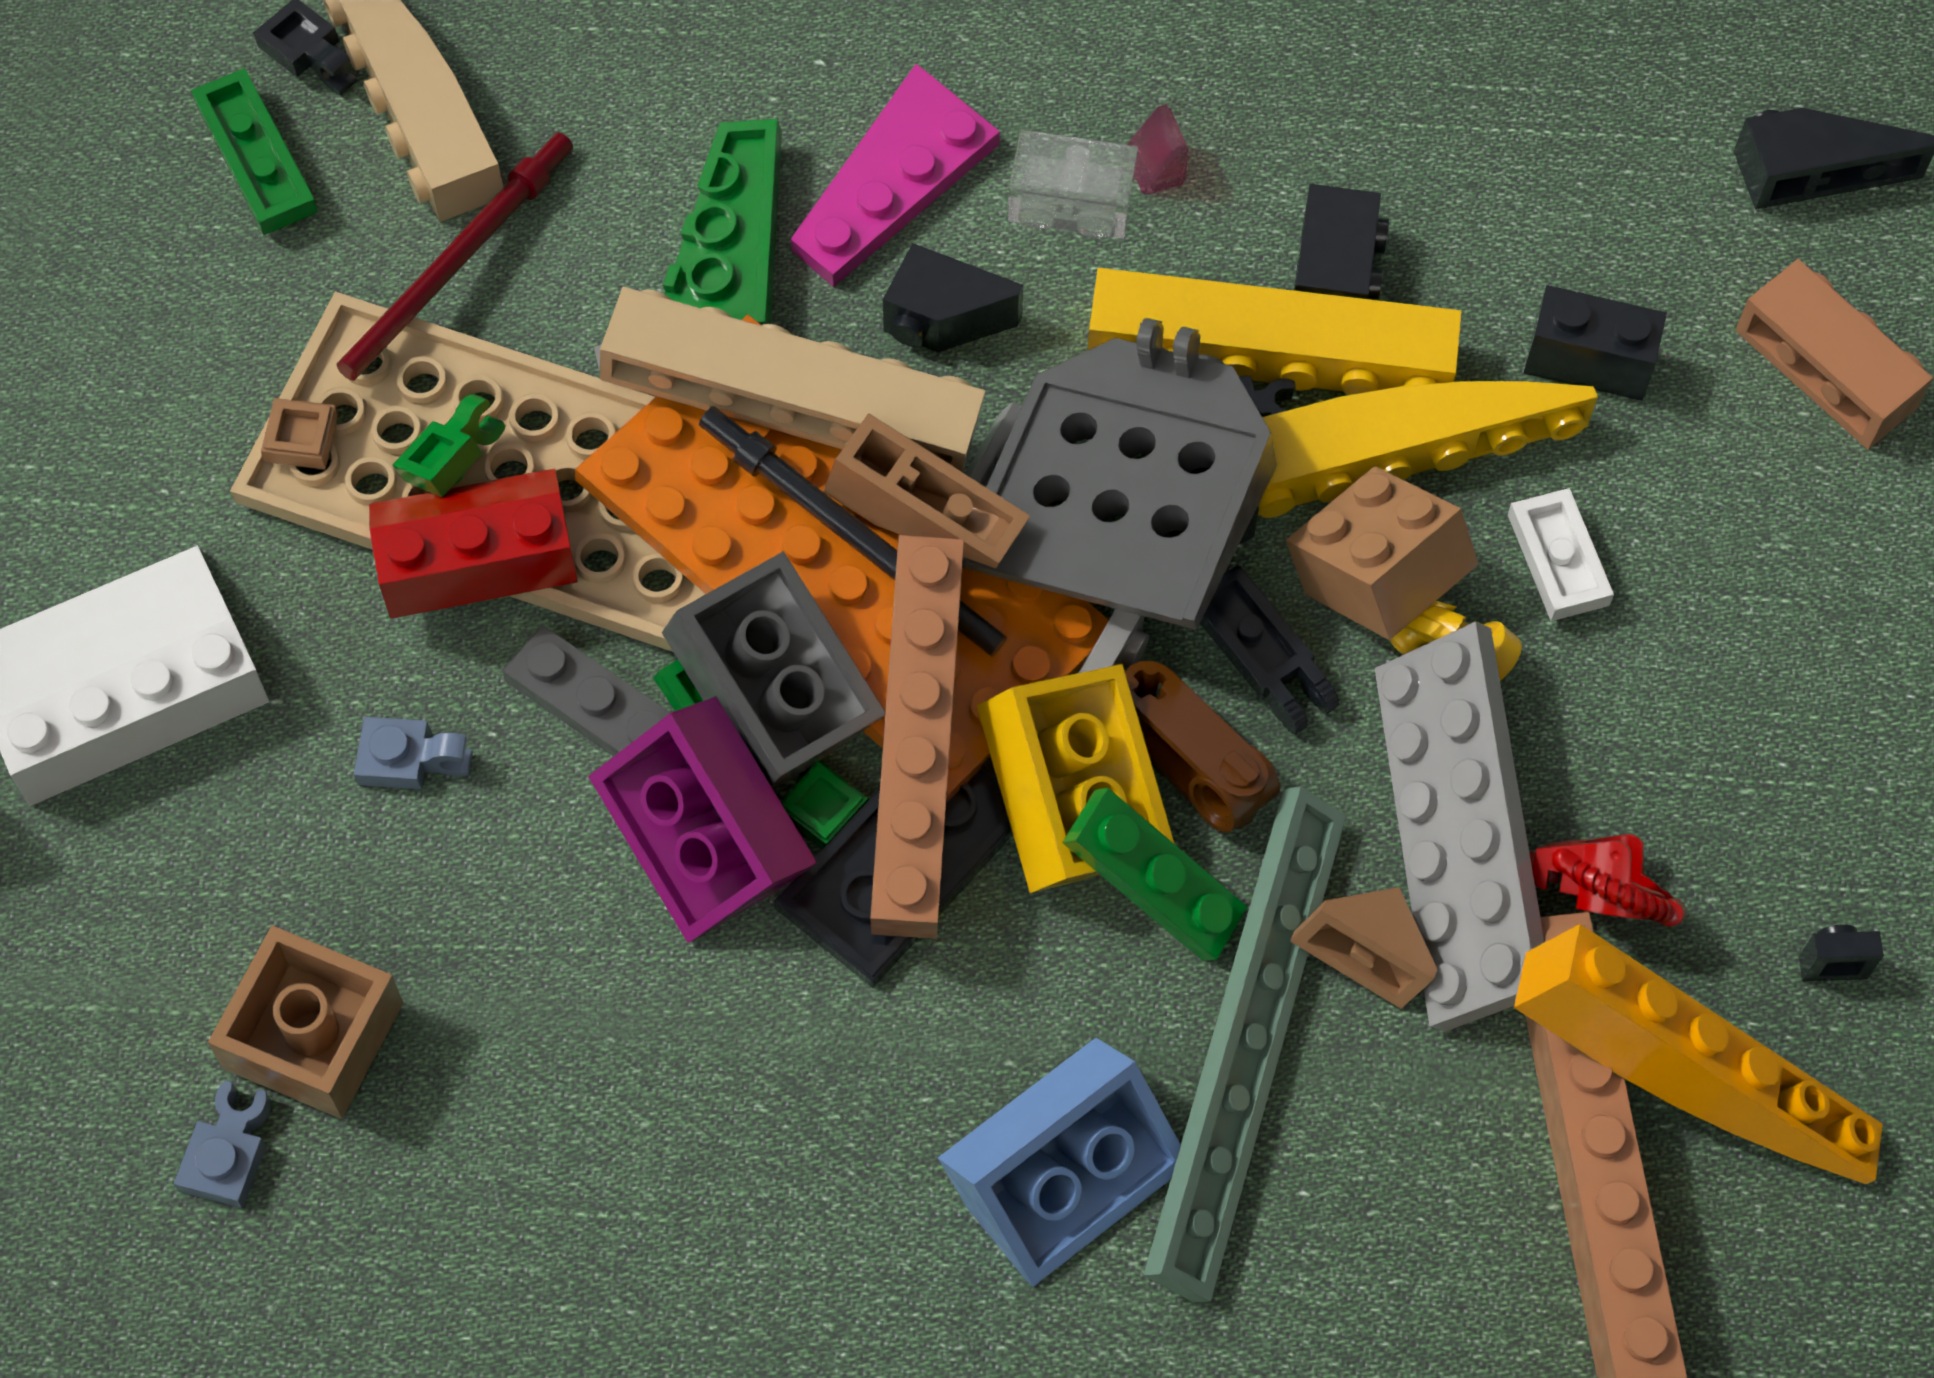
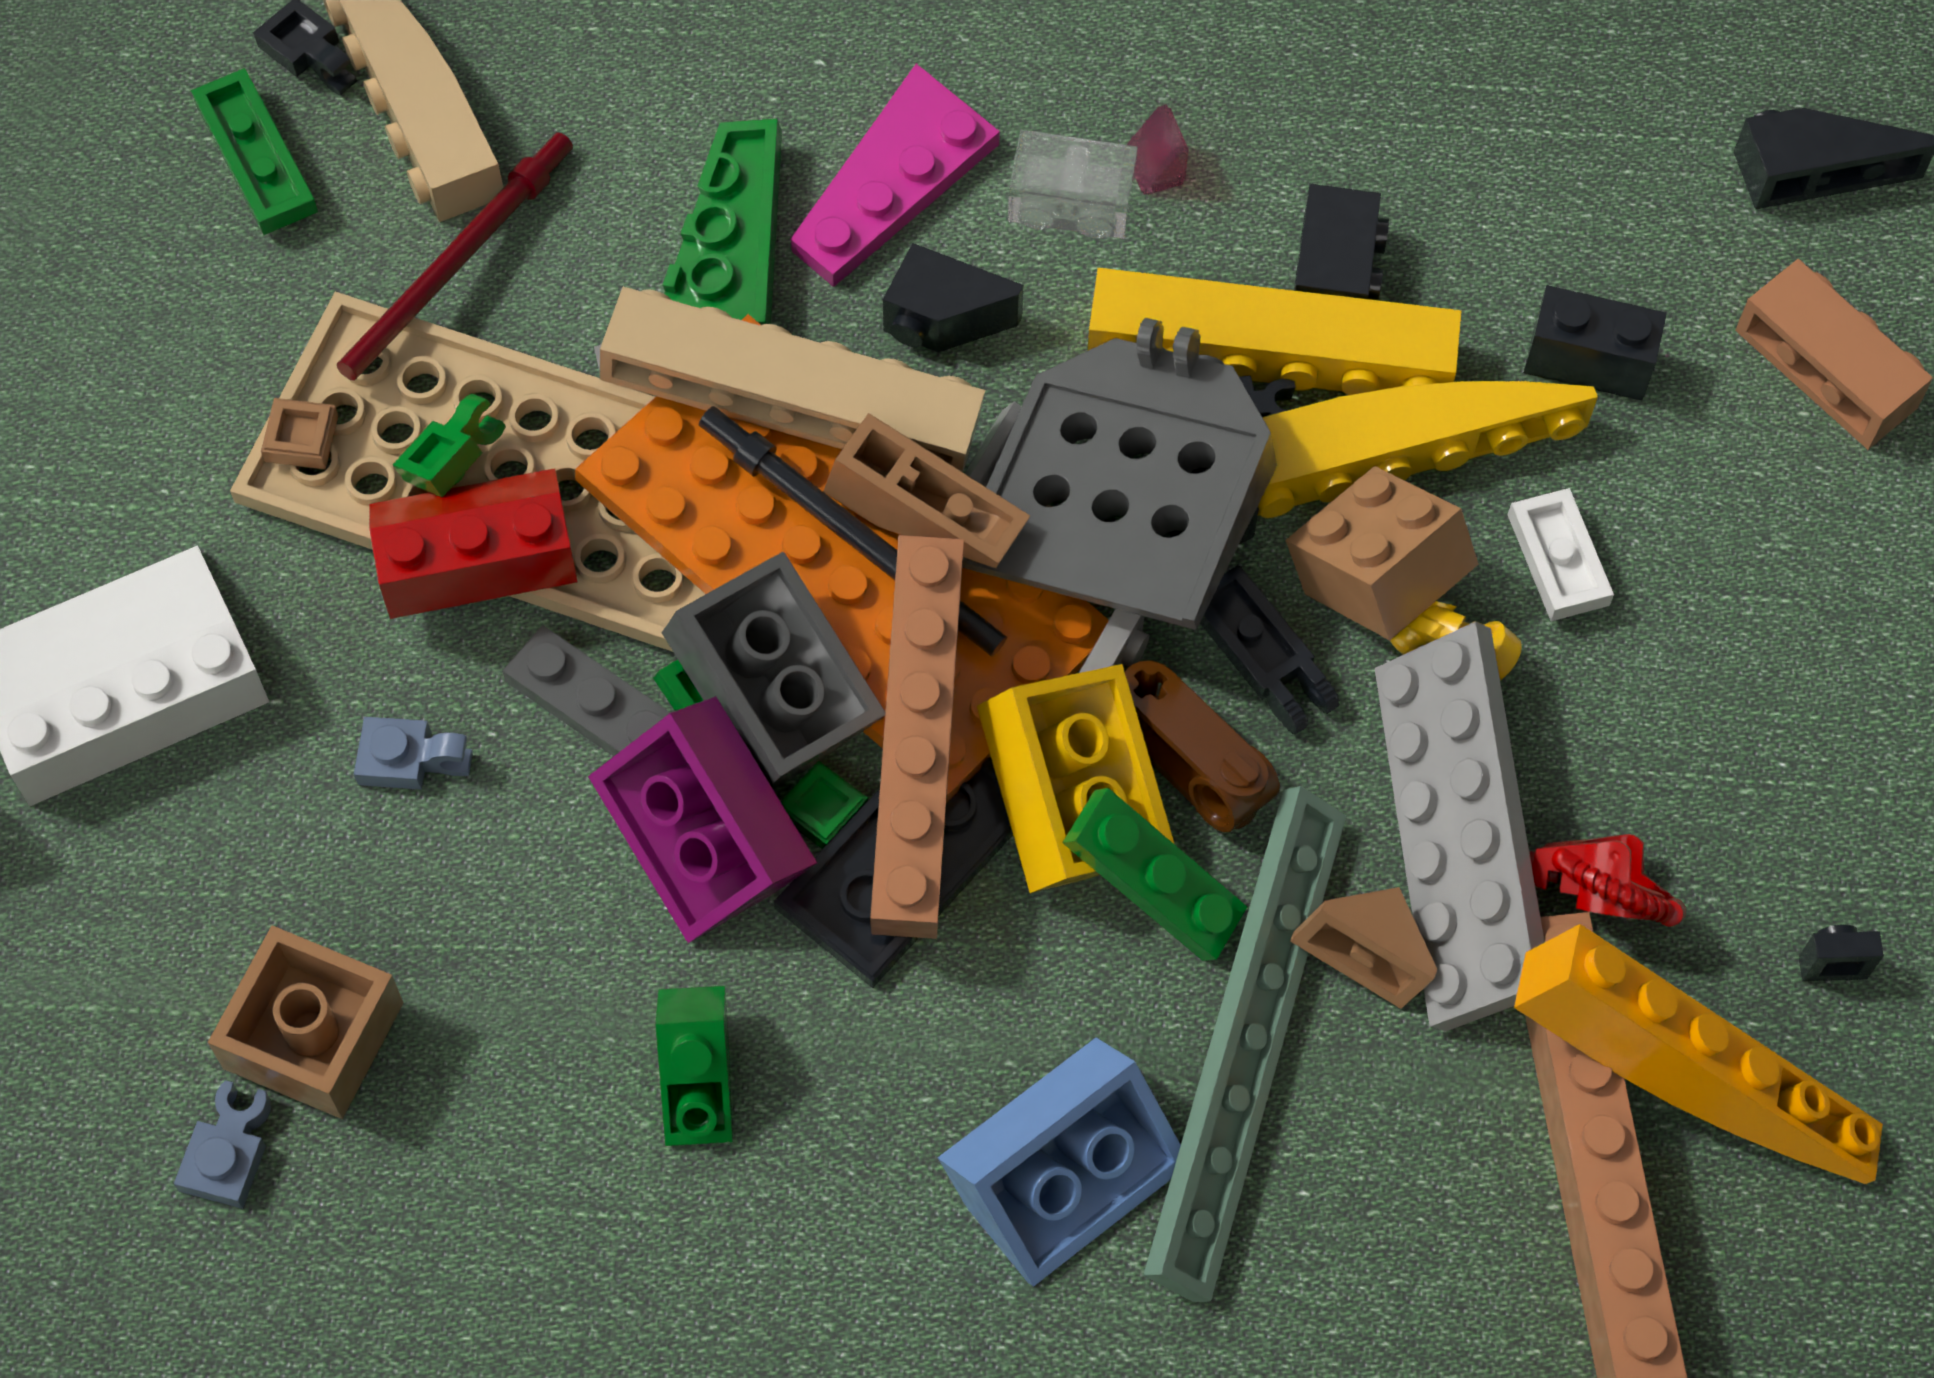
none -> green slope [655,986,733,1146]

